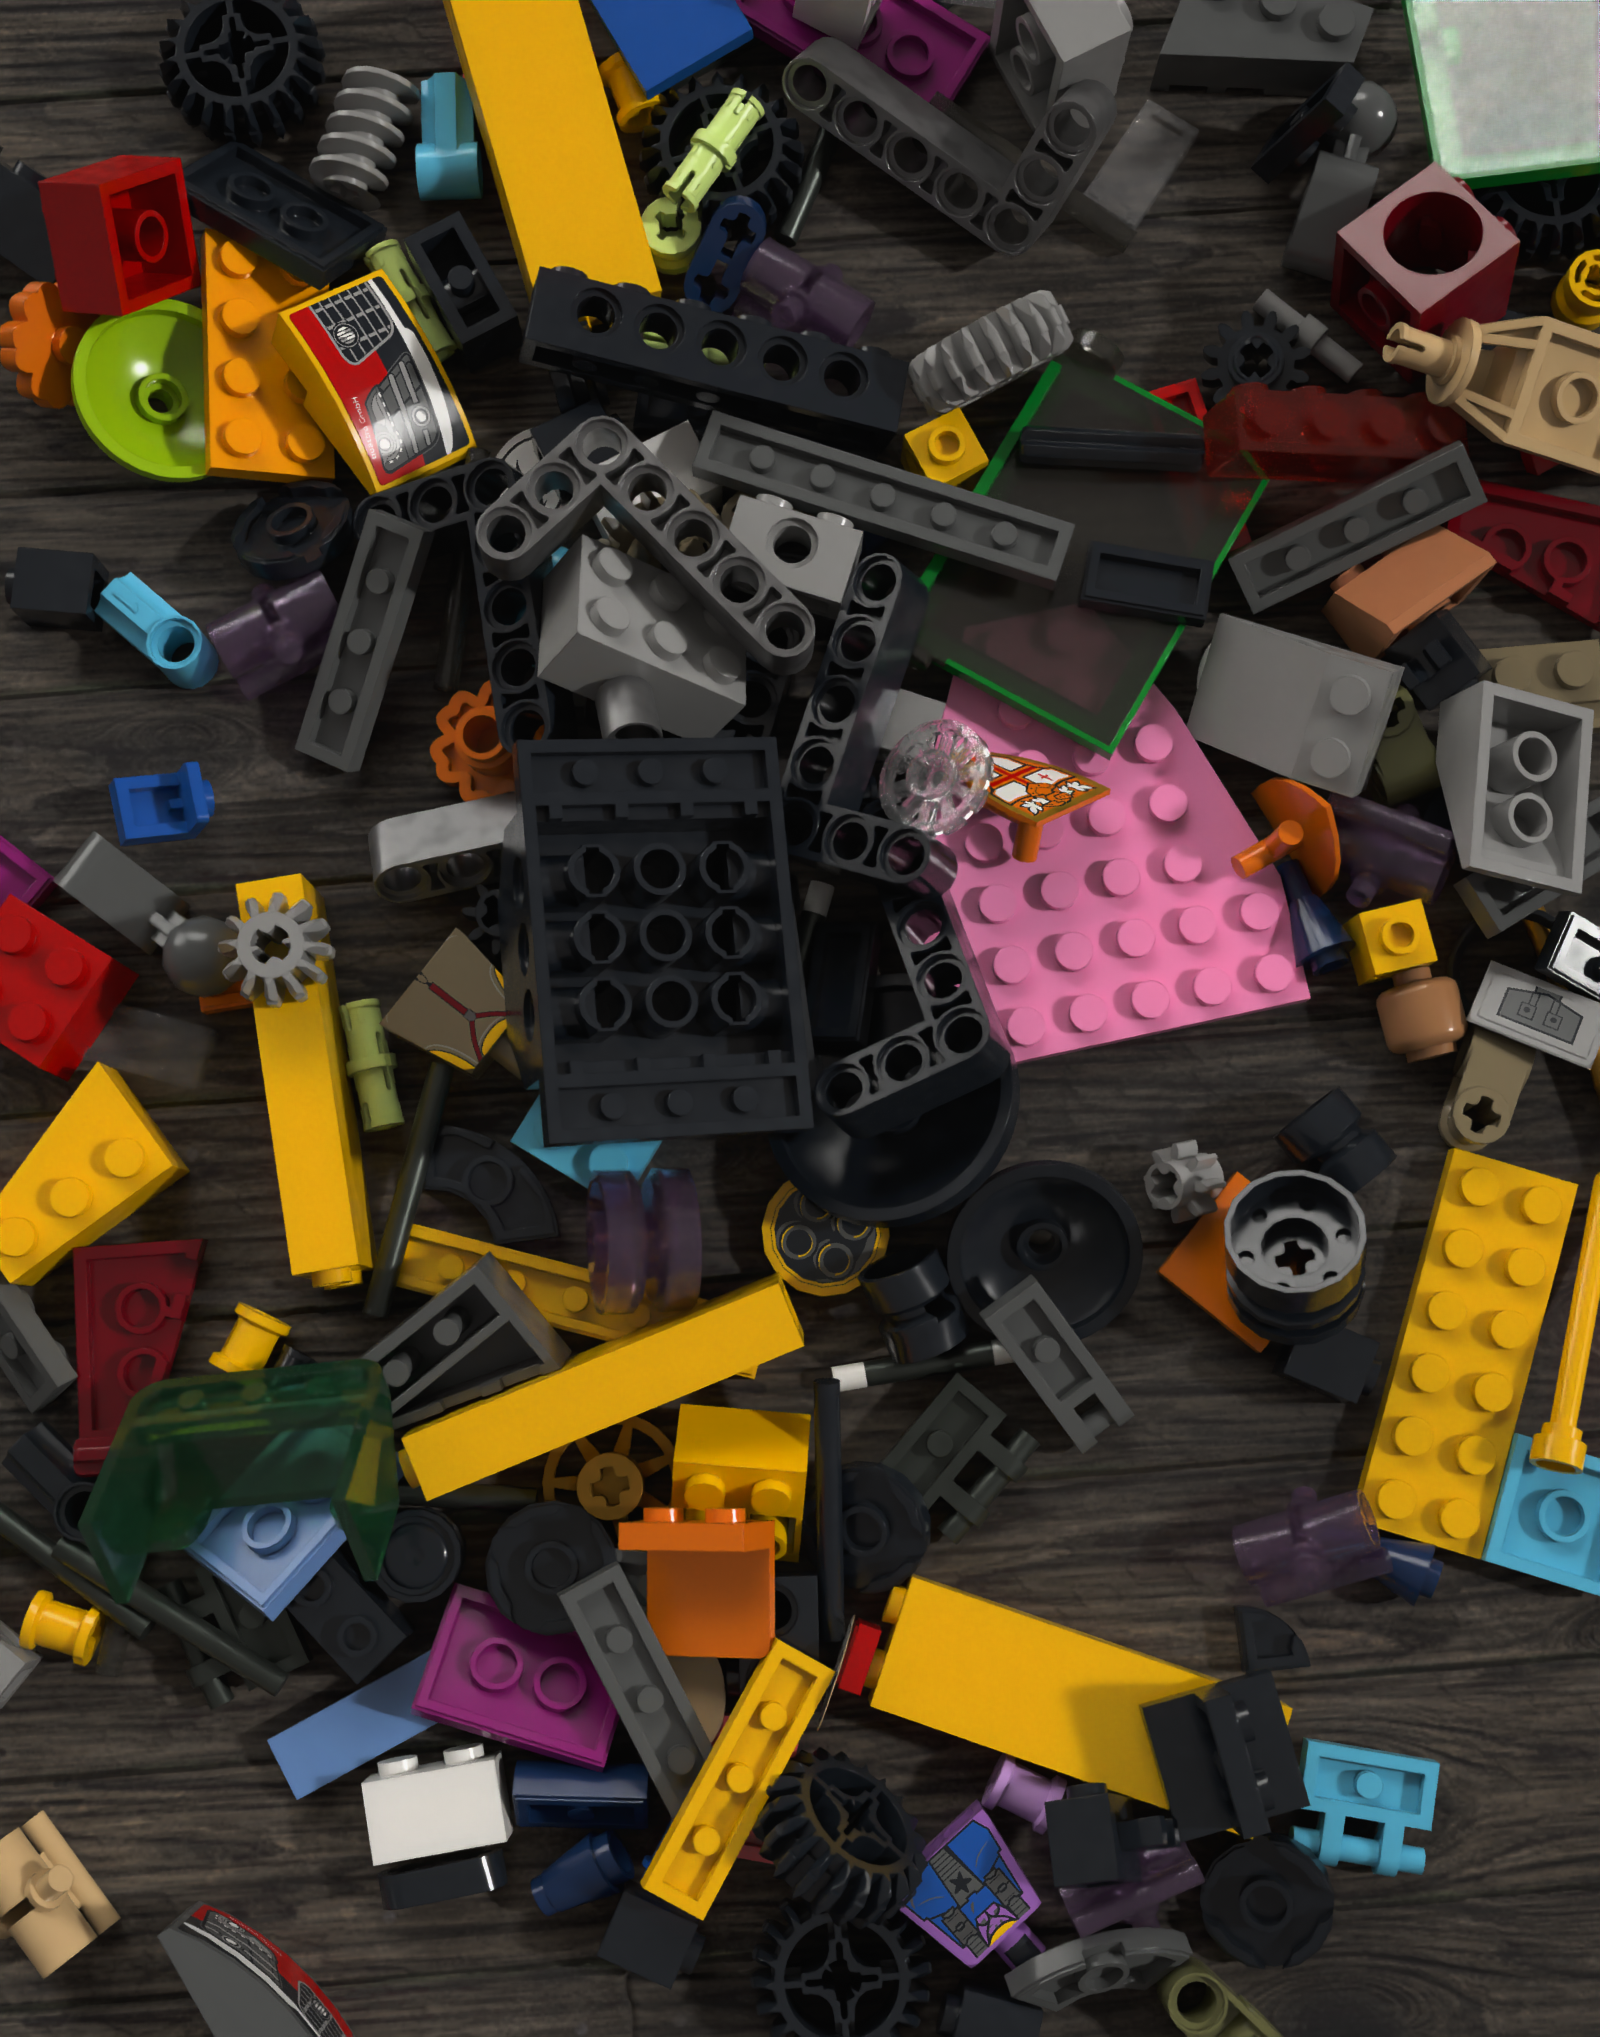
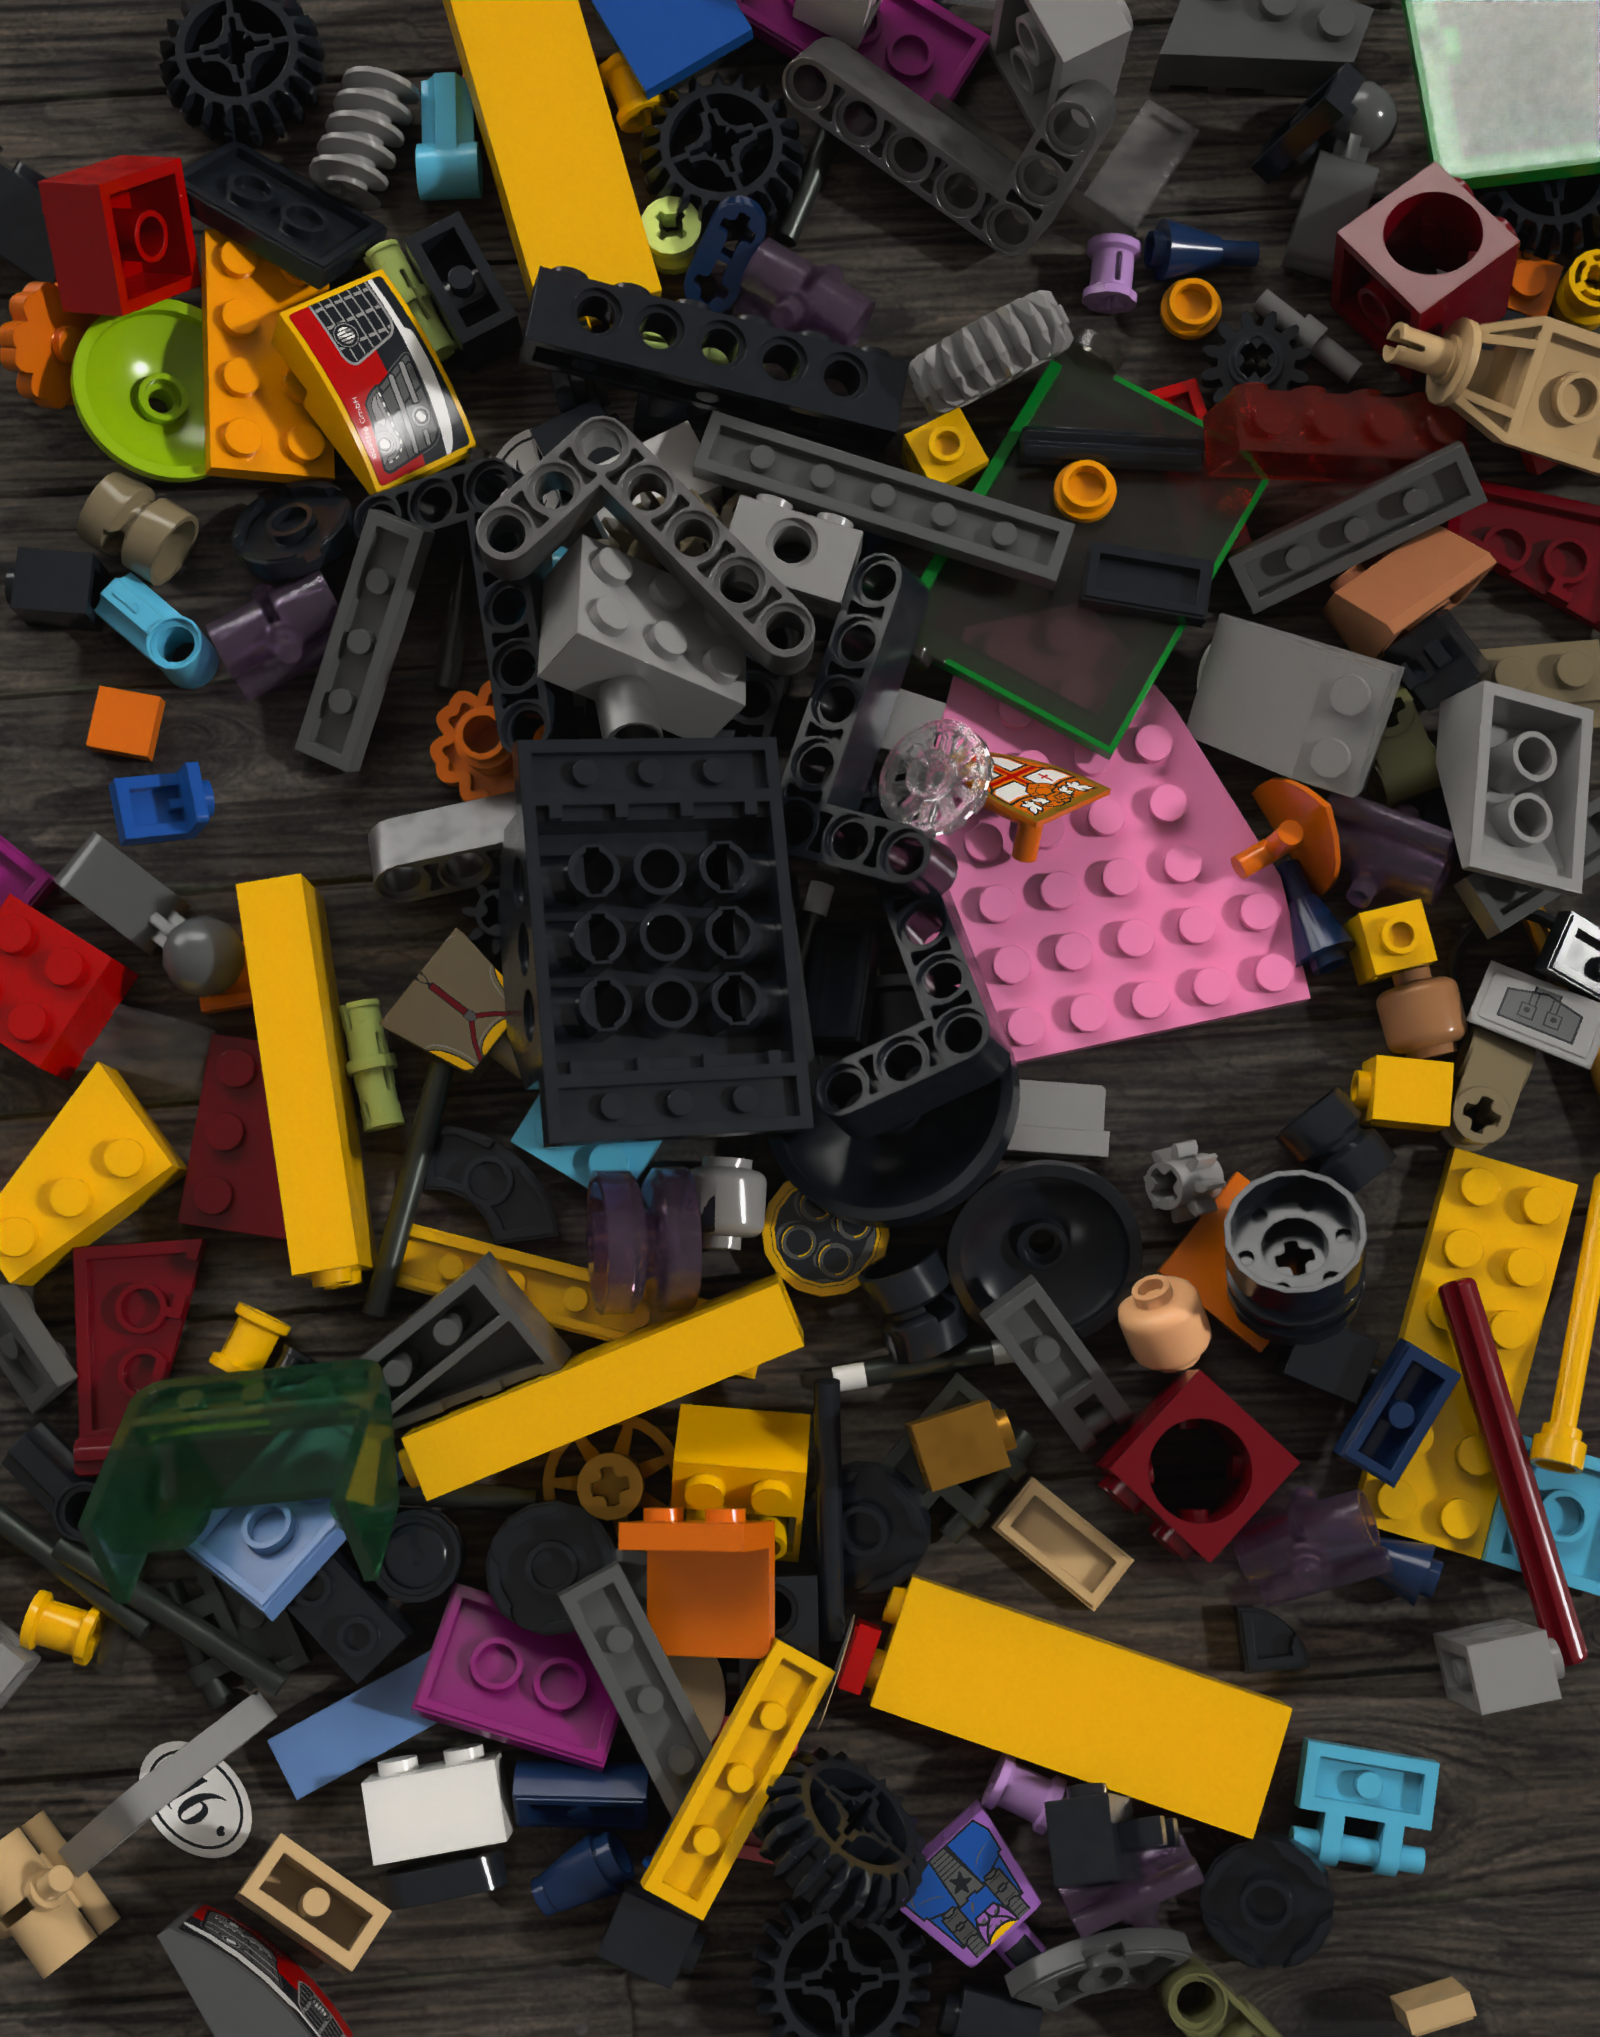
light grey gear [218,892,336,1008] -> none
yellowish green pin [662,88,765,213] -> none
black bracket [1139,1668,1311,1843] -> none
none -> light grey beam [58,1690,278,1878]
none -> dark tan wheel [77,470,199,586]
none -> orange tile [86,685,166,762]
none -> white sticker [139,1741,252,1858]
none -> dark red wing [177,1033,287,1240]
none -> tan brick [234,1833,392,1975]
none -> light grey head [682,1156,767,1251]
none -> pearl gold brick [905,1399,1017,1492]
none -> tan tile [990,1476,1134,1612]
none -> light grey panel [1004,1079,1110,1162]
none -> light orange plate [1053,460,1117,523]
none -> lavender bush [1082,233,1142,314]
none -> dark red brick [1093,1369,1300,1563]
none -> light nougat head [1117,1274,1212,1373]
none -> dark blue cone [1144,218,1260,281]
none -> light orange plate [1160,278,1222,340]
none -> dark blue brick [1332,1338,1462,1488]
none -> yellow brick [1350,1055,1454,1133]
none -> tan tile [1389,1977,1477,2037]
none -> light grey brick [1433,1618,1565,1715]
none -> dark red axle [1438,1278,1588,1667]
none -> orange plate [1507,250,1564,317]

